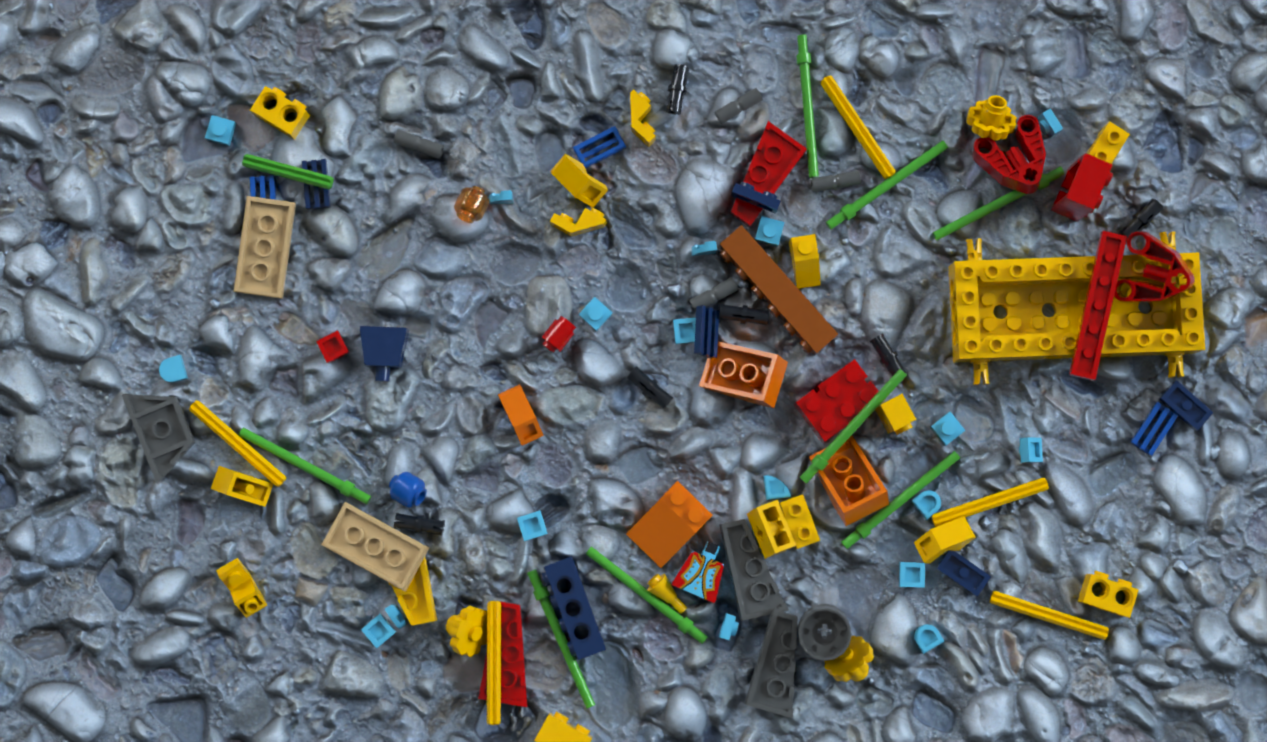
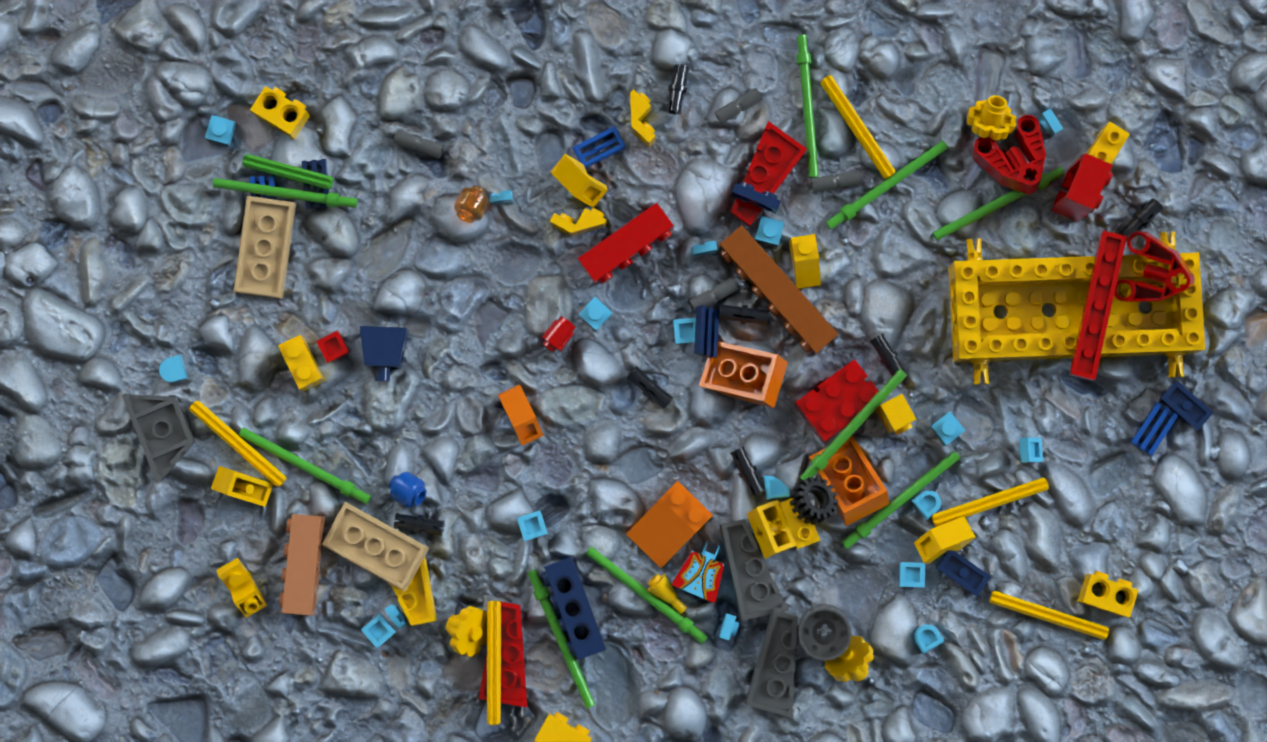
none -> bright green bar [213,178,358,208]
none -> yellow brick [278,335,325,392]
none -> nougat brick [279,514,325,615]
none -> red brick [578,203,674,285]
none -> black pin [730,446,765,497]
none -> black tyre [790,476,838,525]

